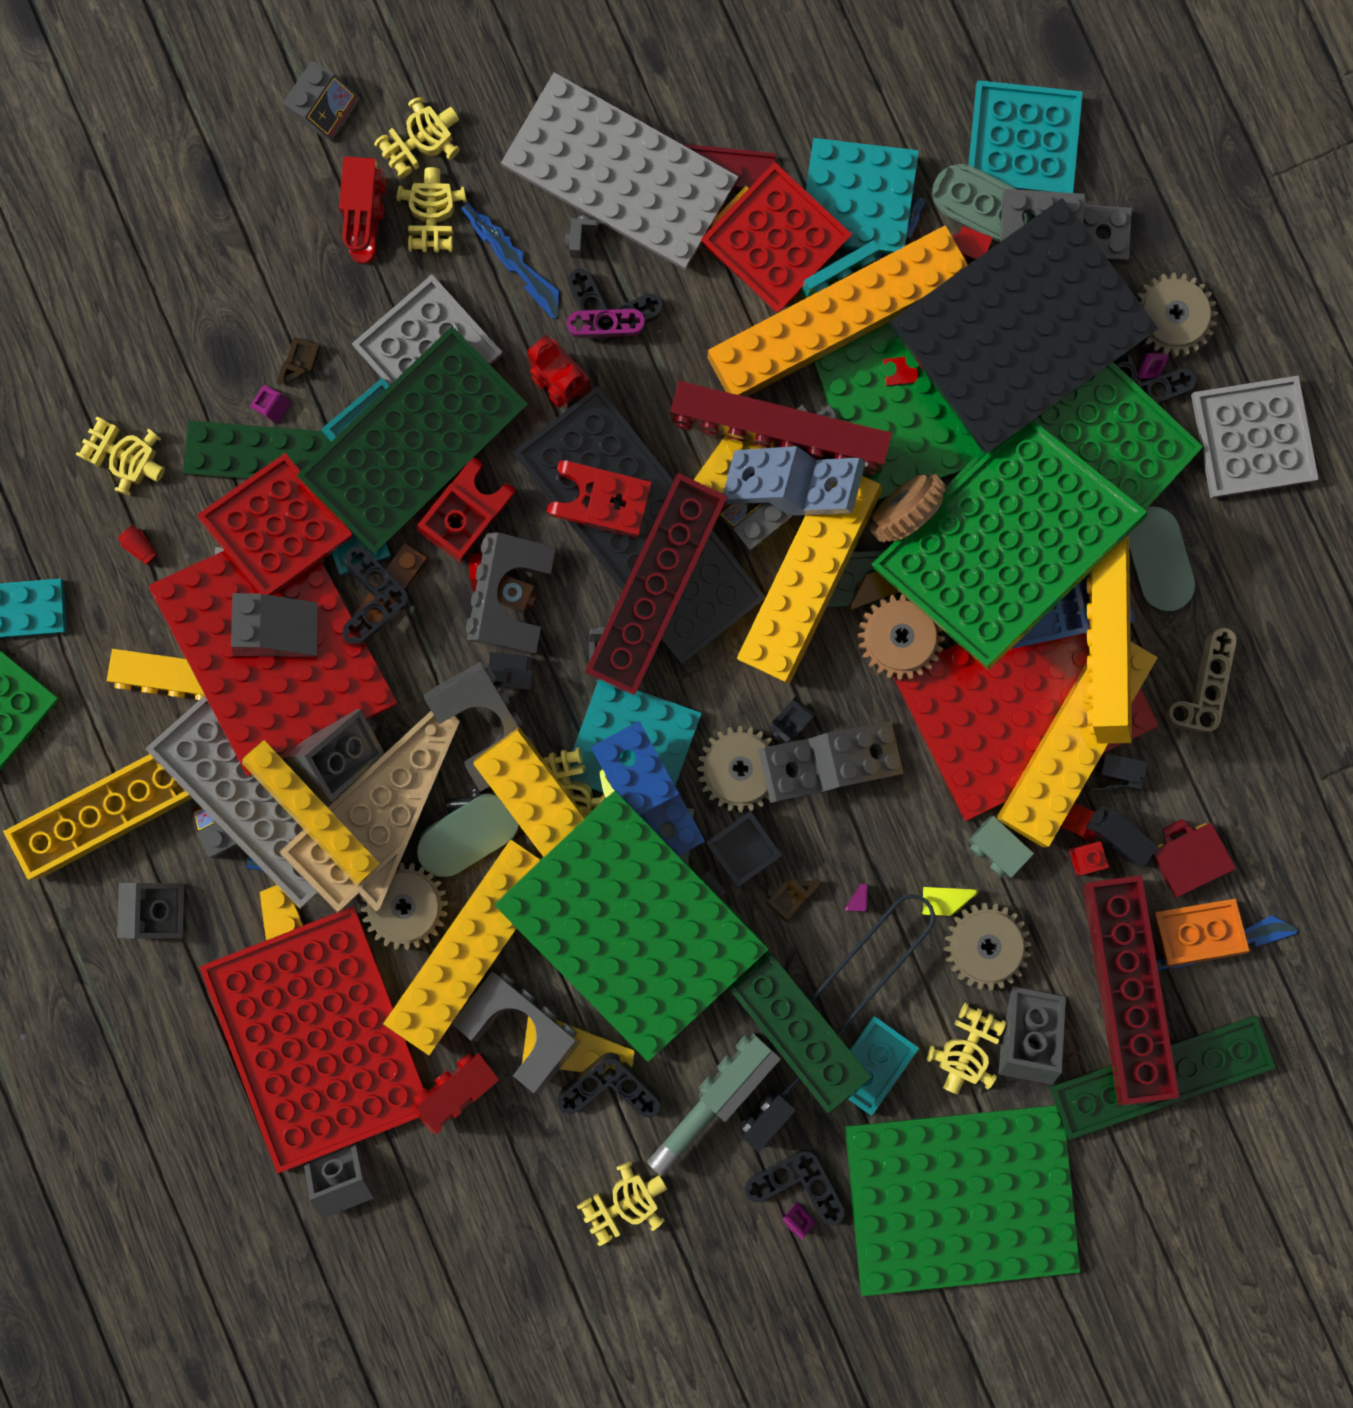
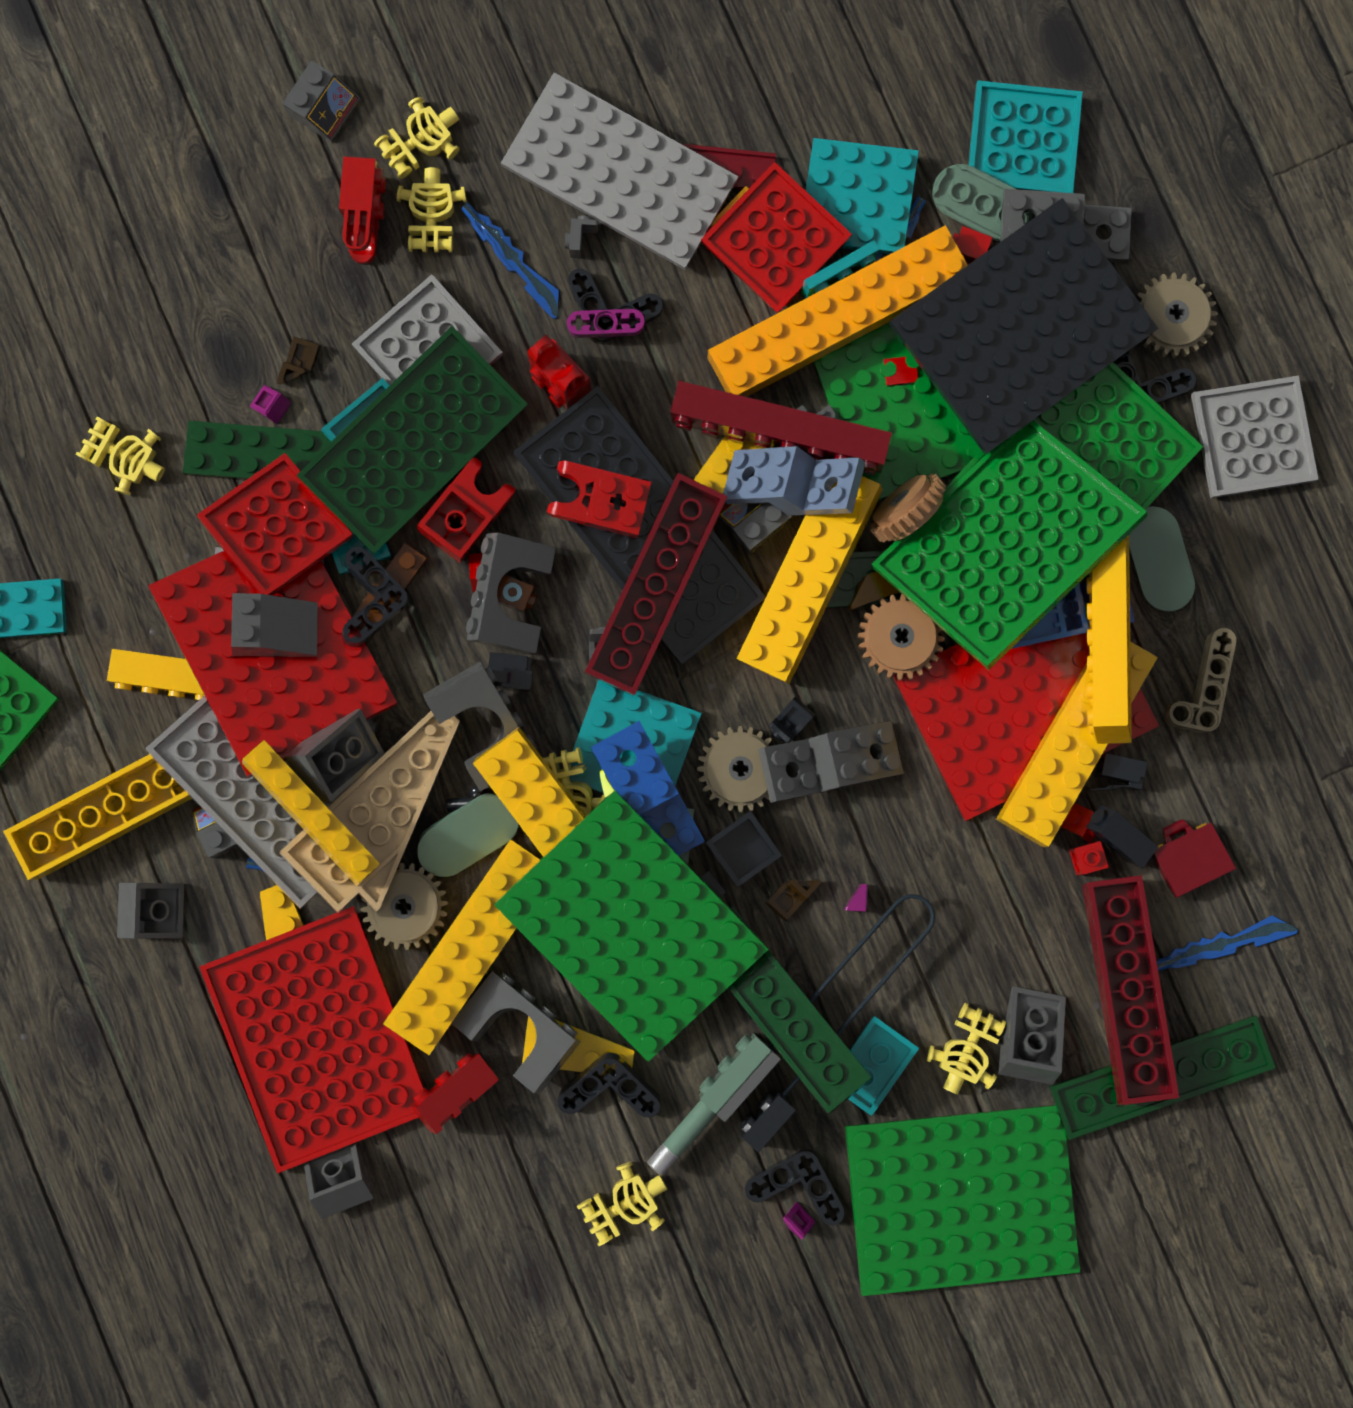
red cone [118,525,158,565] -> none
neon yellow slope [922,887,978,916] -> none
dark tan gear [943,903,1031,990] -> none
sand green piece [967,816,1034,878] -> none
magenta slope [1137,353,1169,379] -> none
orange plate [1153,899,1250,967] -> none

